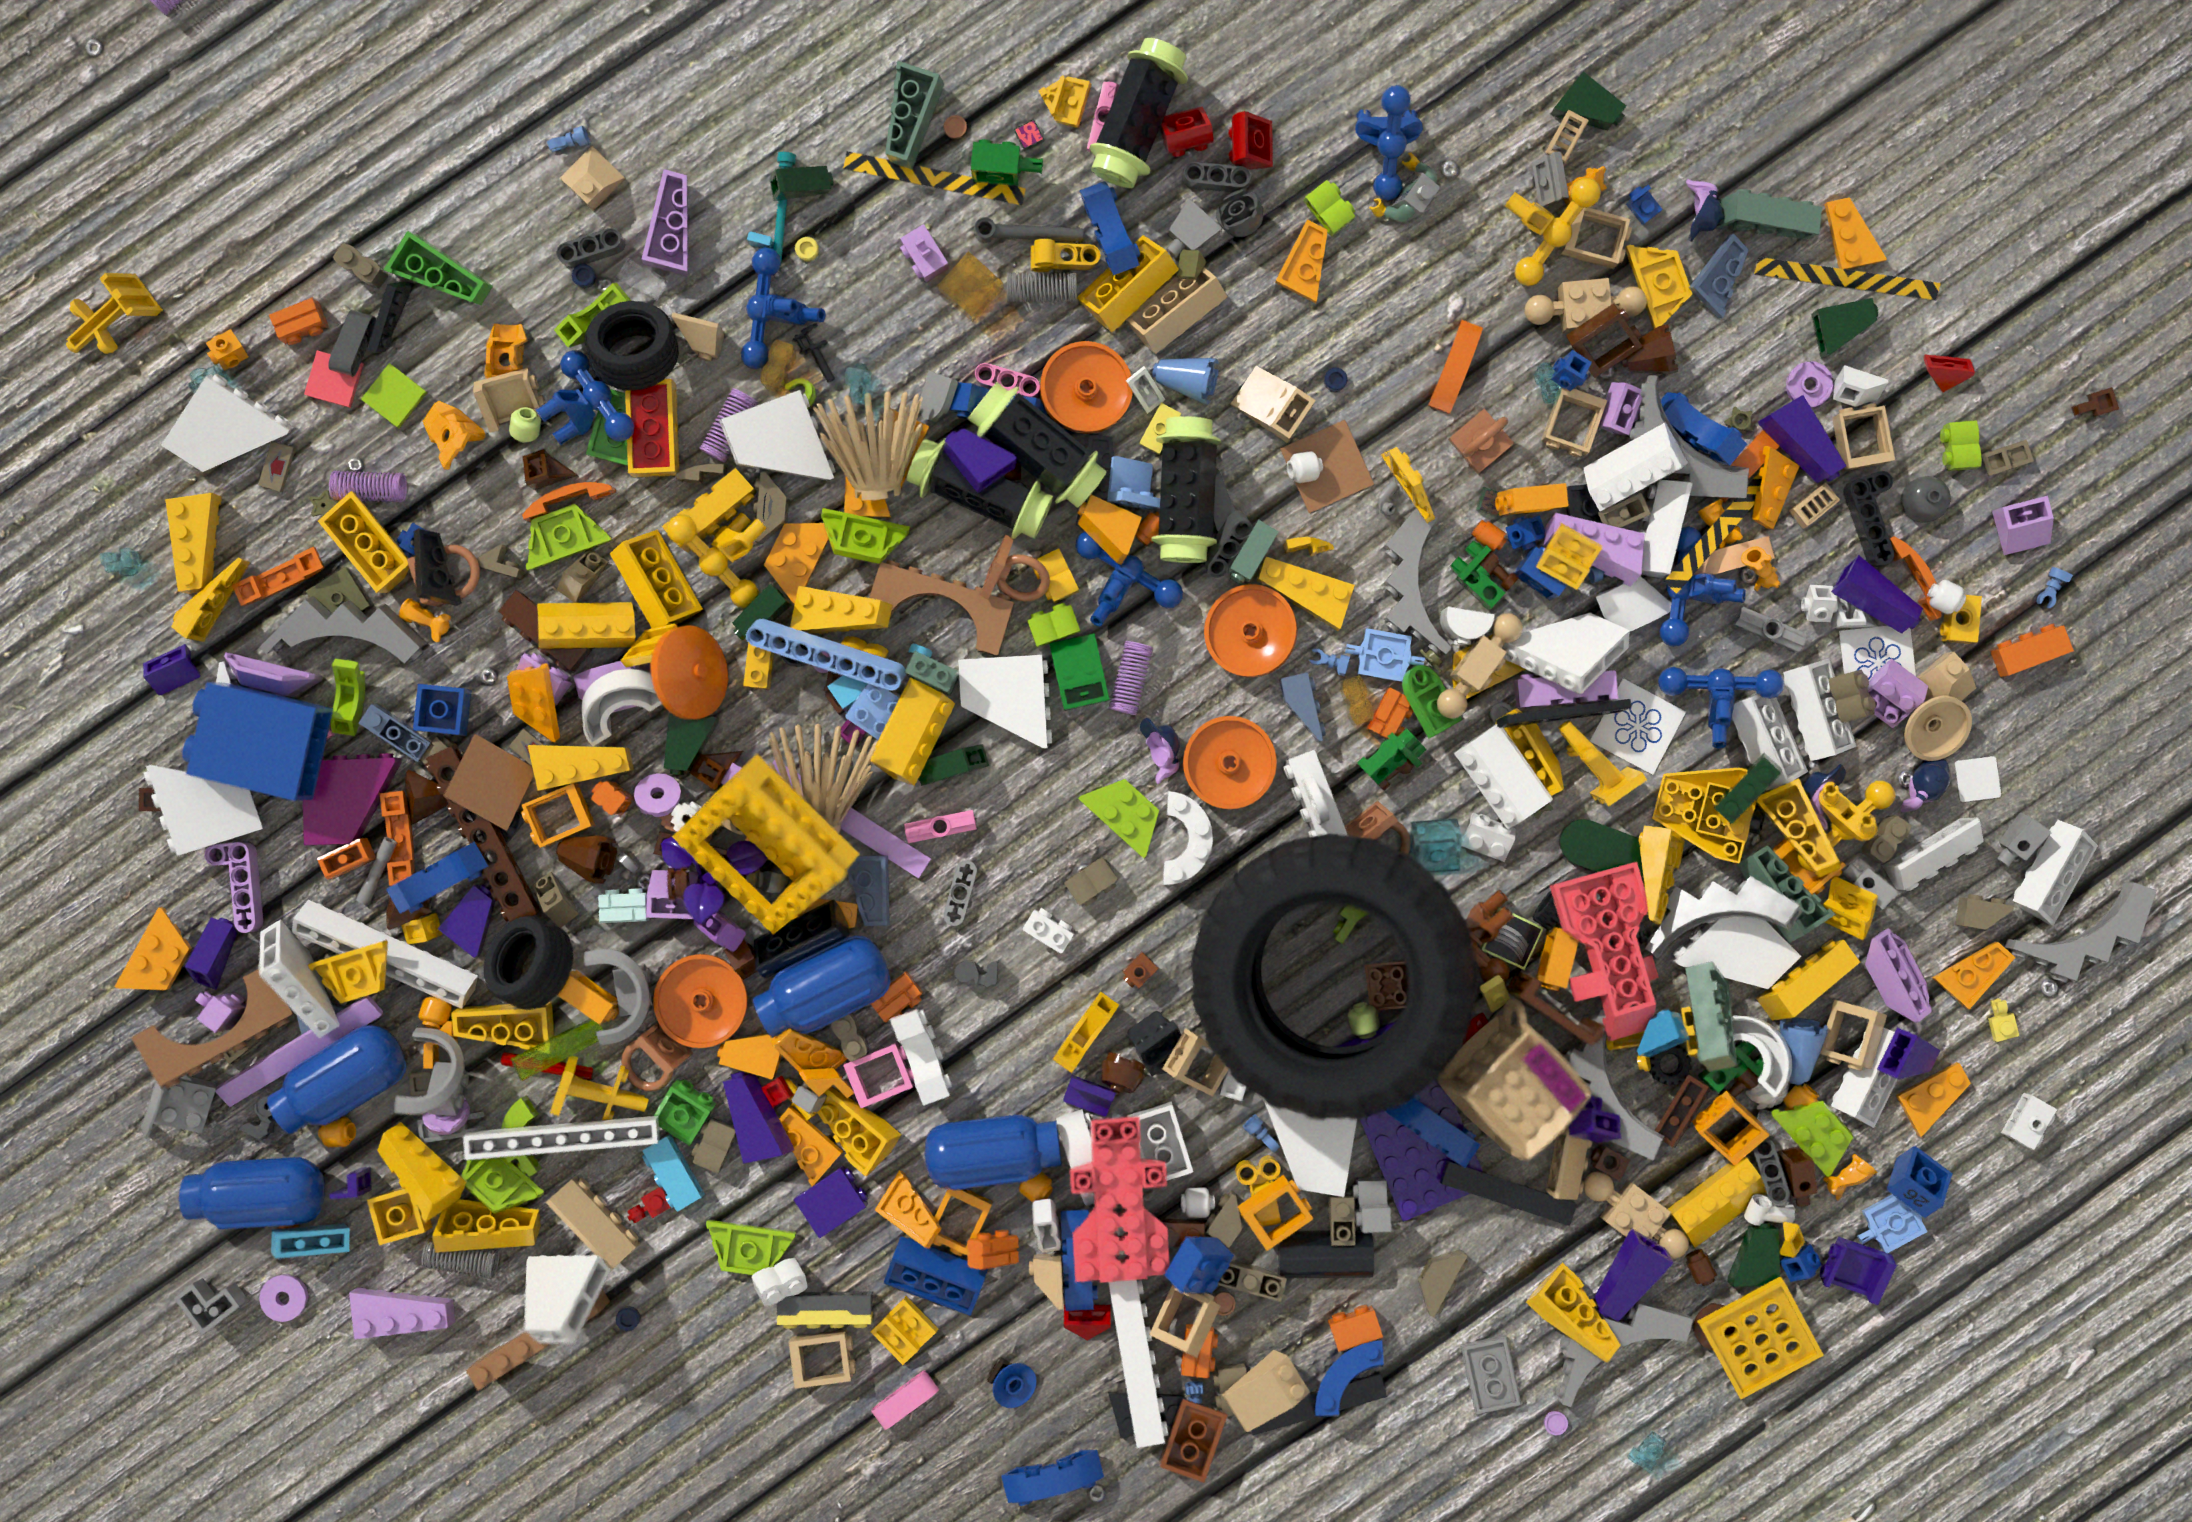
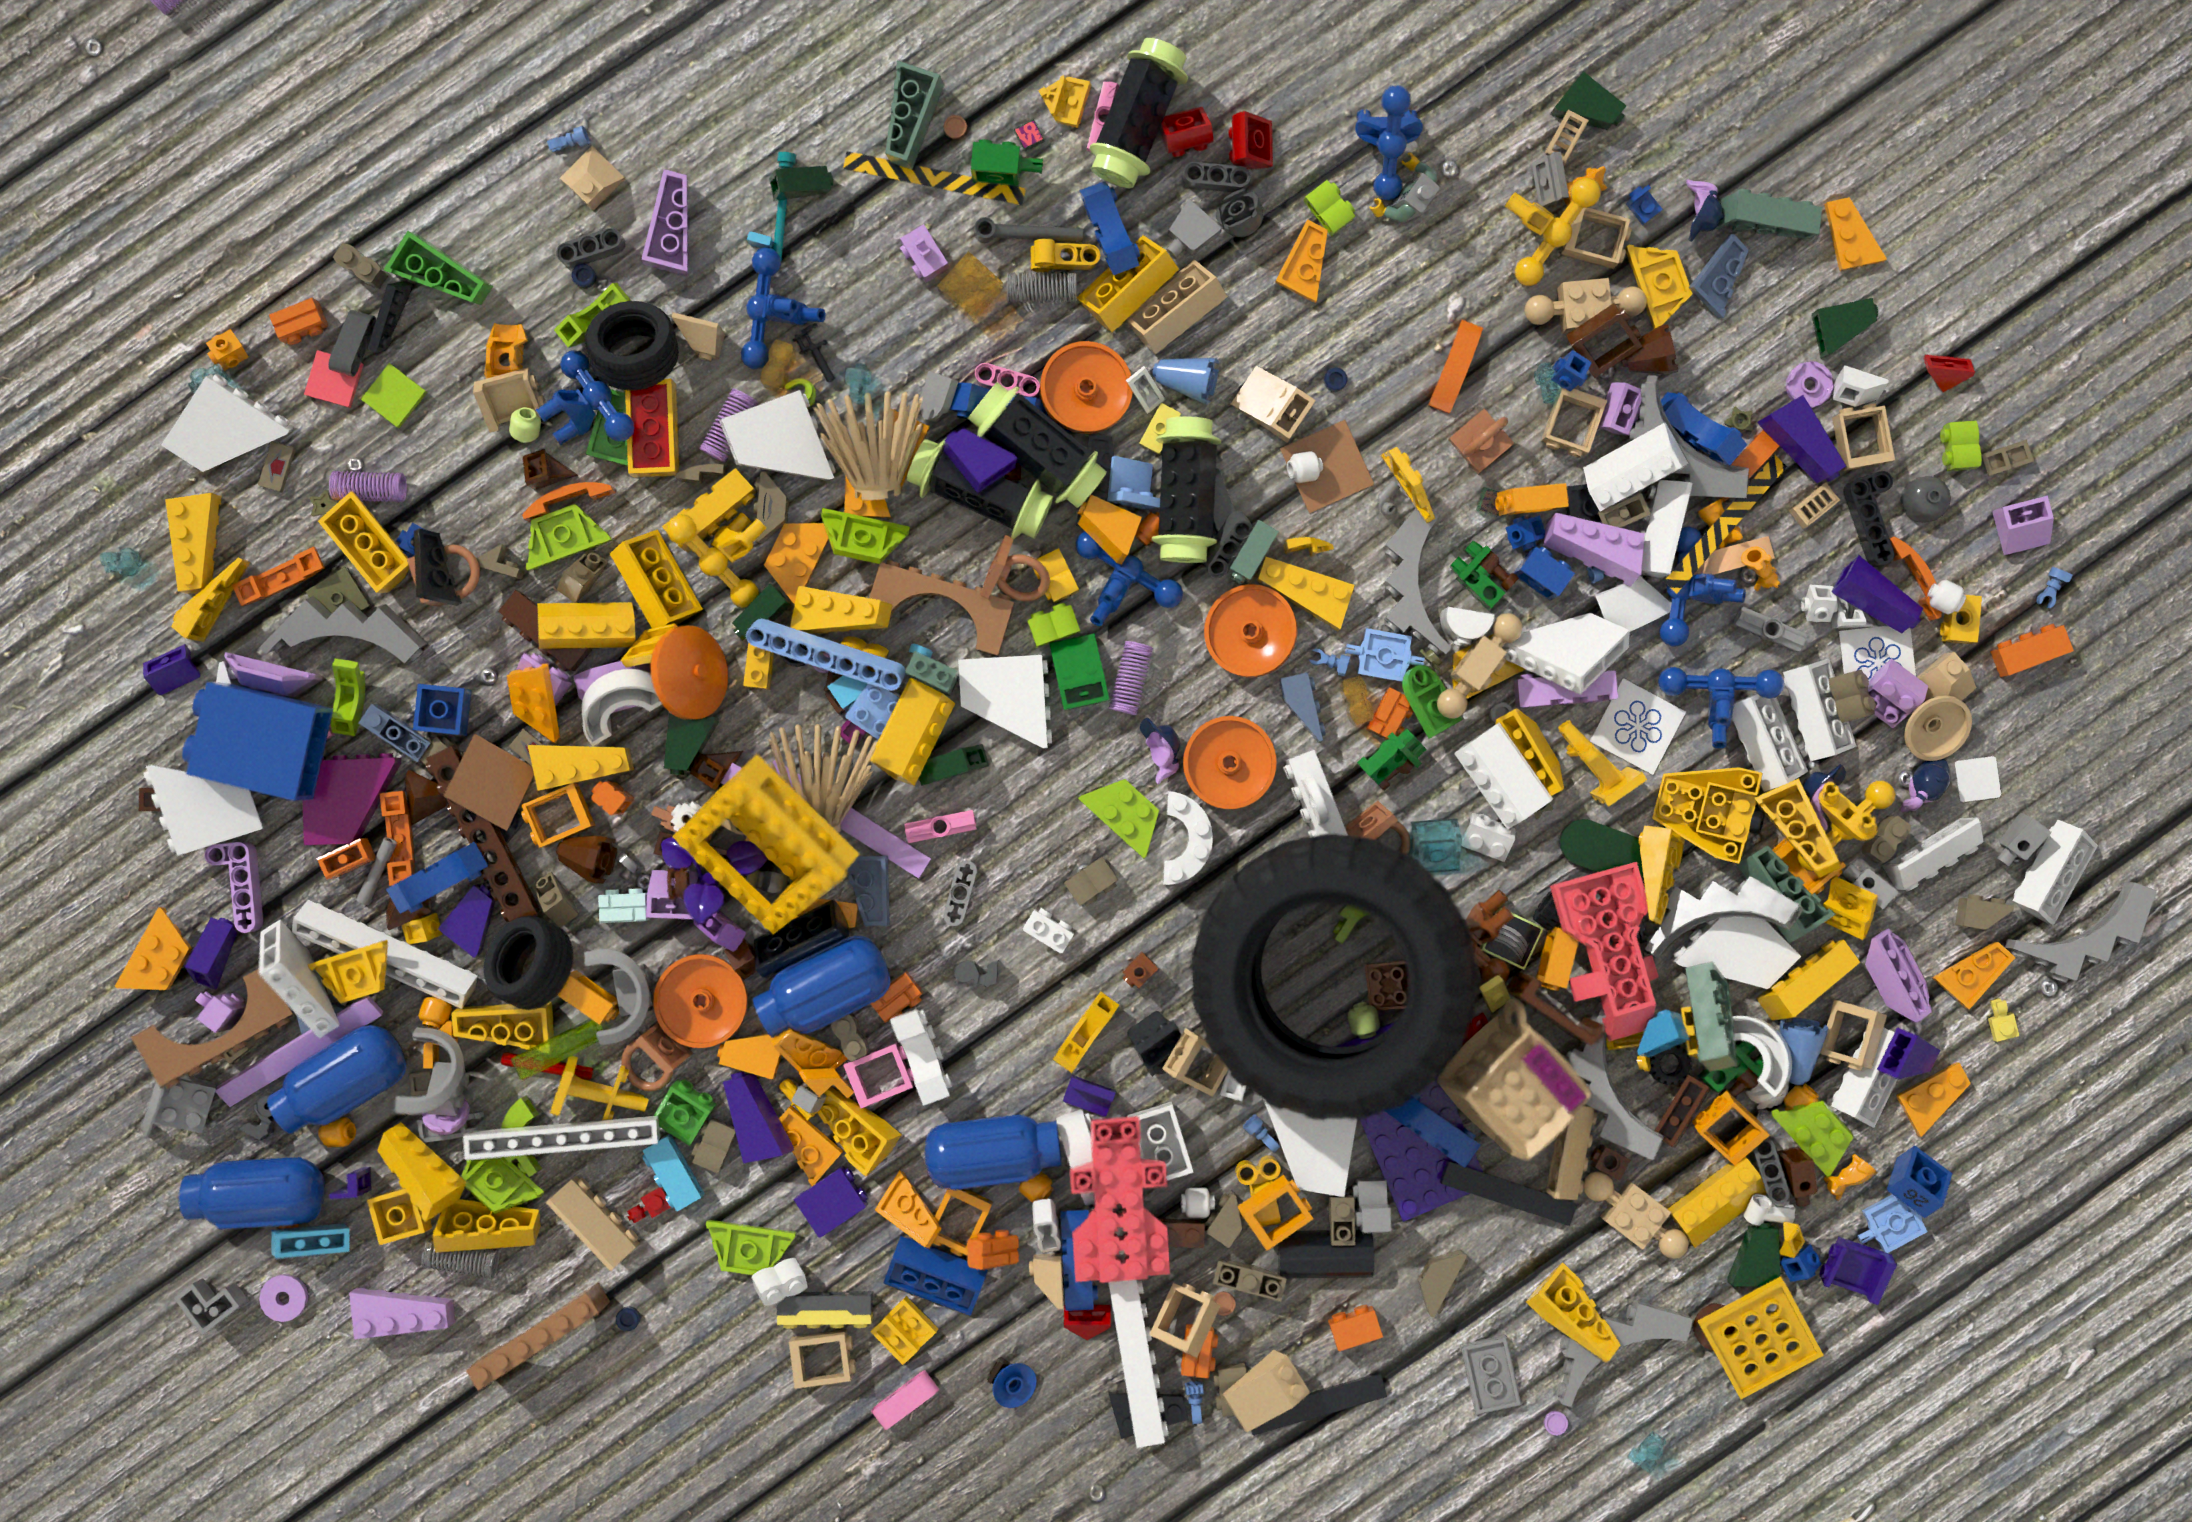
yellow piece [66,273,163,354] -> none
light orange animal [399,598,451,642] -> none
light orange piece [422,401,486,470] -> none
white slope [525,1255,611,1344] -> none
clear slope [616,258,669,301] -> none
lavender tile [634,773,682,817] -> none
red tile [761,1075,794,1108] -> none
light yellow tile [795,237,819,262] -> none
blue brick [1001,1450,1104,1506] -> none
reddish brown cone [1102,1052,1146,1094] -> none
dark orange slope [1159,1399,1227,1483] -> none
blue brick [1164,1237,1234,1293] -> none
olive slope [1177,250,1207,279] -> none
blue brick [1315,1340,1384,1417] -> none
orange brick [1471,519,1507,552] -> none
black tile [1496,699,1632,728] -> none
yellow slope [1536,523,1602,590] -> none
dark purple brick [1568,1095,1621,1143] -> none
dark purple slope [1594,1229,1674,1322] -> none
reddish brown brick [1685,1249,1717,1286] -> none
dark green arch [1714,753,1782,824] -> none
light orange wing [1752,446,1799,529] -> none
sticker [1754,257,1941,300] -> none
white brick [2001,1093,2057,1150] -> none
reddish brown plate [2071,387,2119,417] -> none

